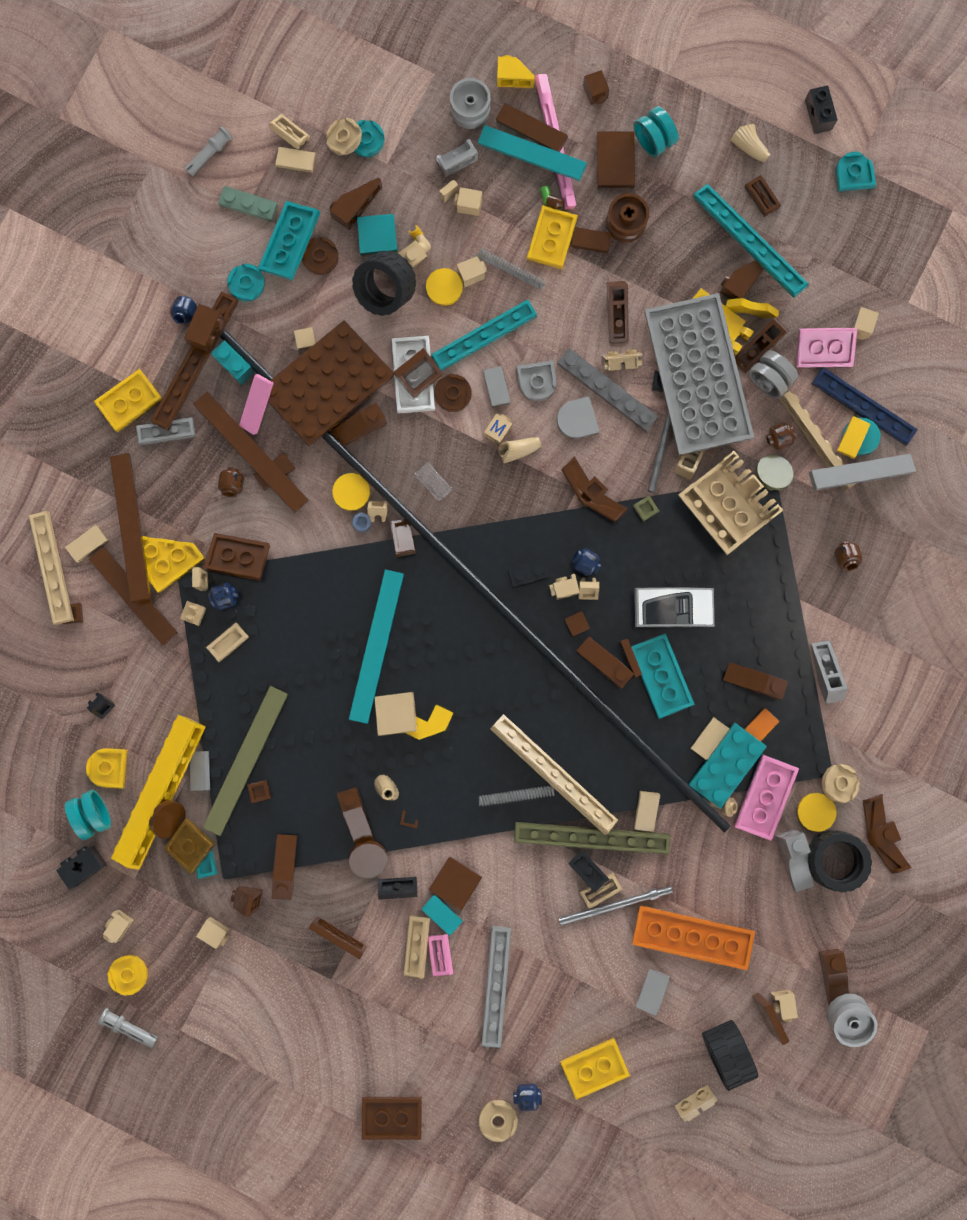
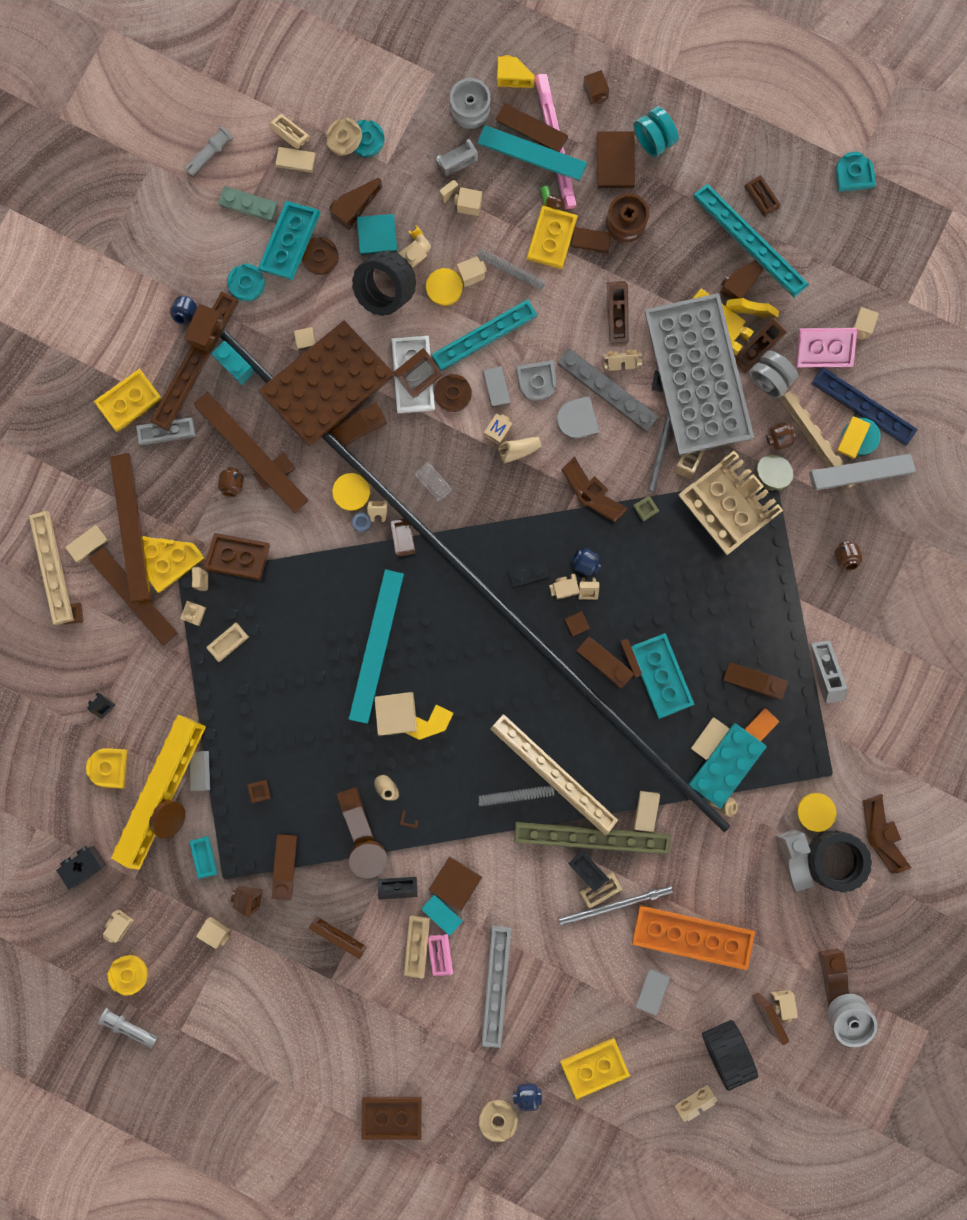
teal wheel [65,790,111,840] -> none
pearl gold tile [164,818,216,874] -> none
olive tile [203,686,289,836] -> none
dark blue head [208,582,239,611] -> none
bright pink tile [239,374,273,435] -> none
slope [635,588,715,628] -> none
tan piece [730,124,771,163] -> none
bright pink tile [734,754,799,841] -> none
black brick [805,85,838,134] -> none
tan tile [822,764,860,803] -> none

